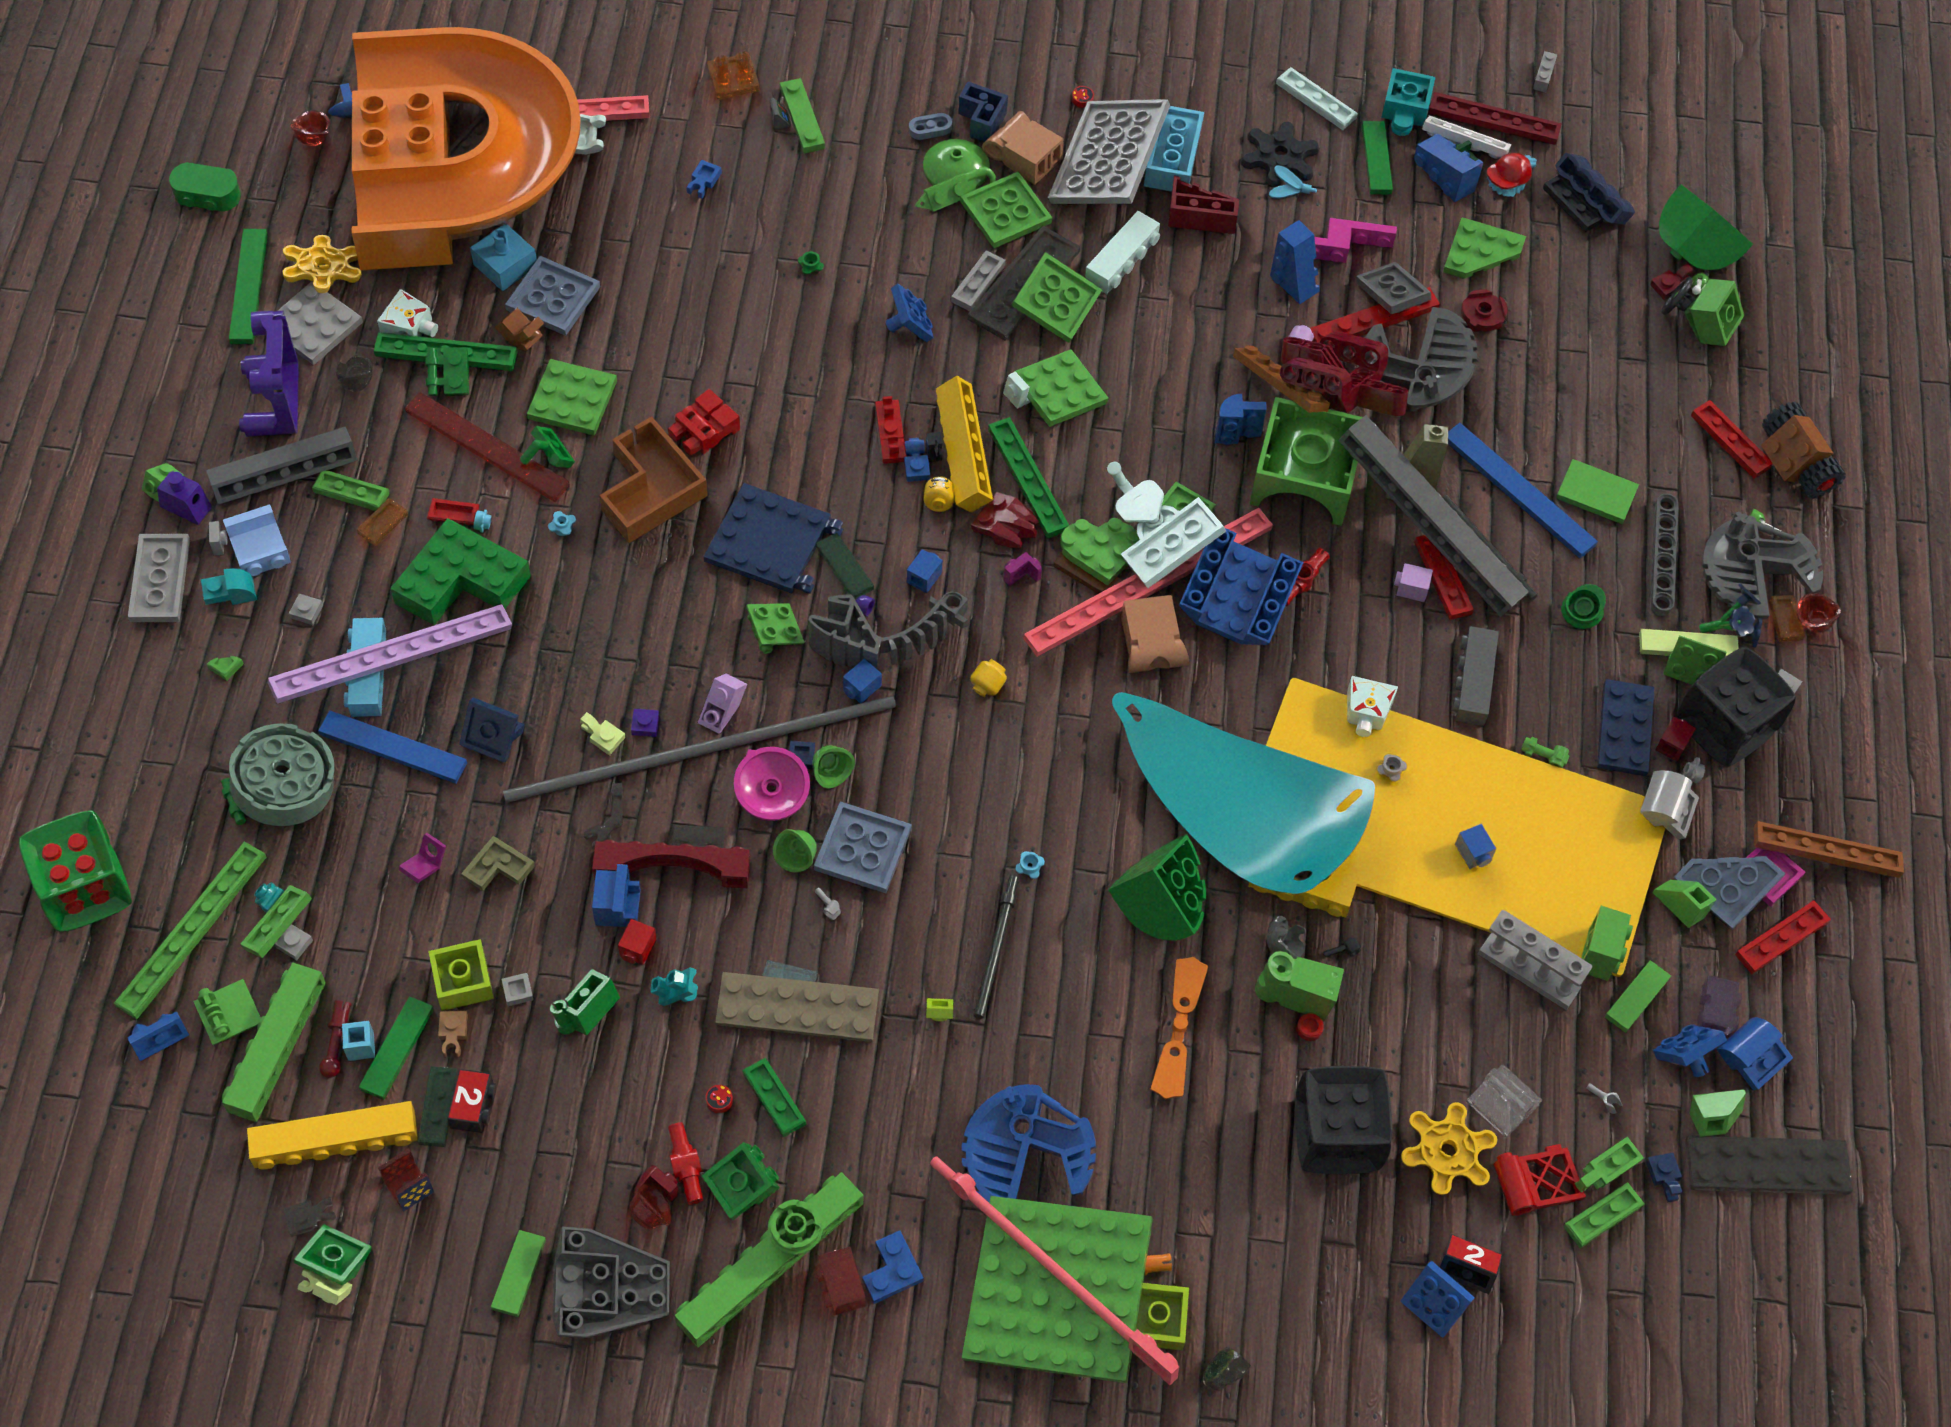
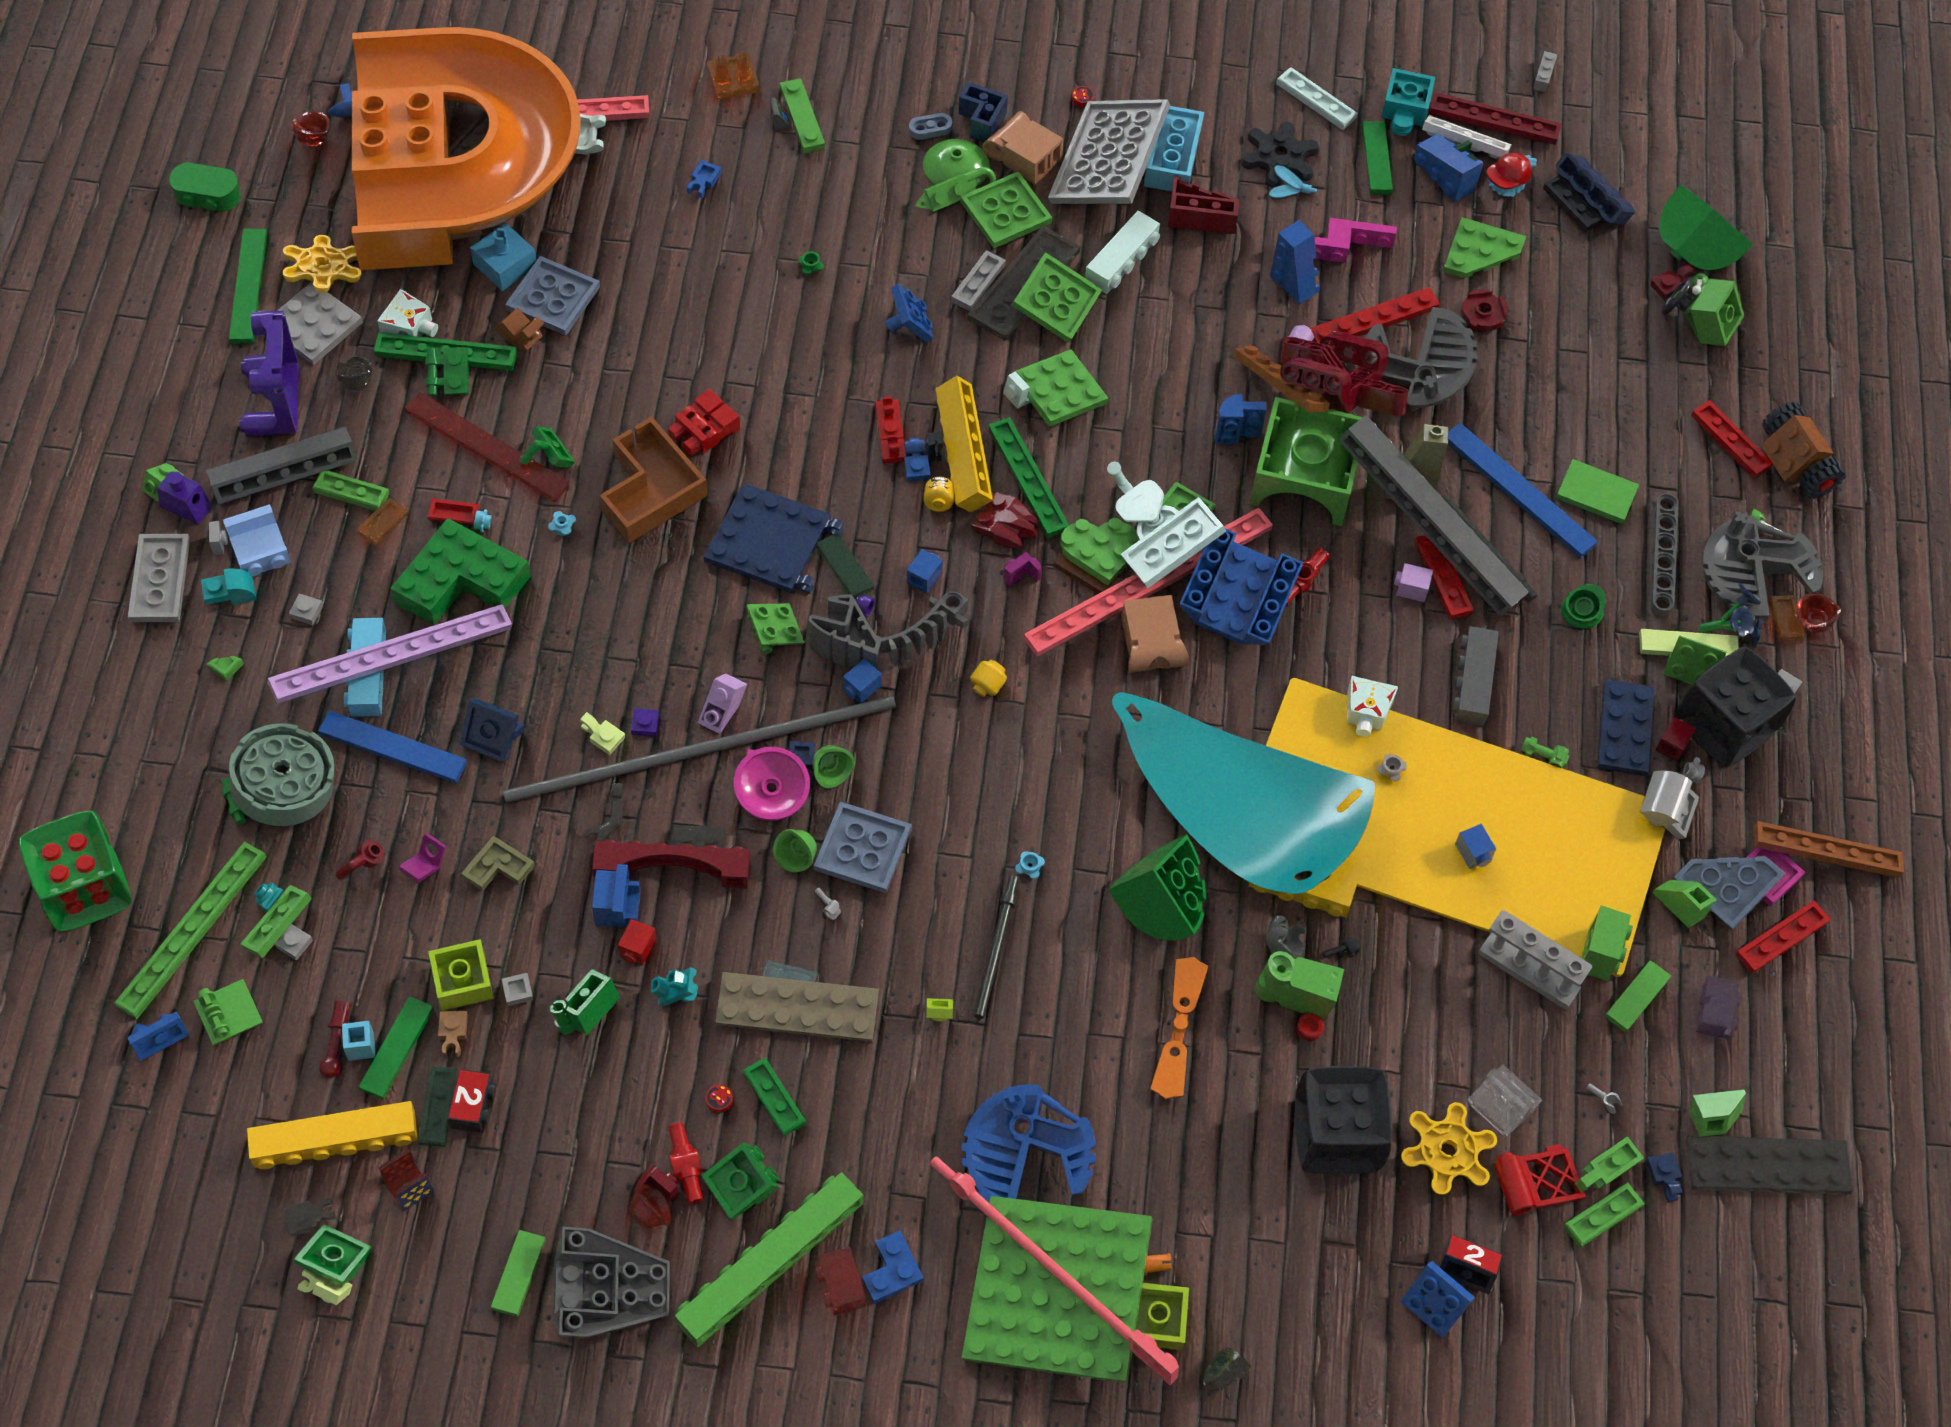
bright green brick [222,962,326,1122] -> none
bright green plate [527,359,617,436] -> none
bright green cone [768,1200,823,1254] -> none
dark grey plate [1356,262,1431,314] -> none
blue plate [1653,1024,1727,1077] -> none
blue brick [1716,1017,1793,1090] -> none
none -> dark red plate [336,840,384,880]

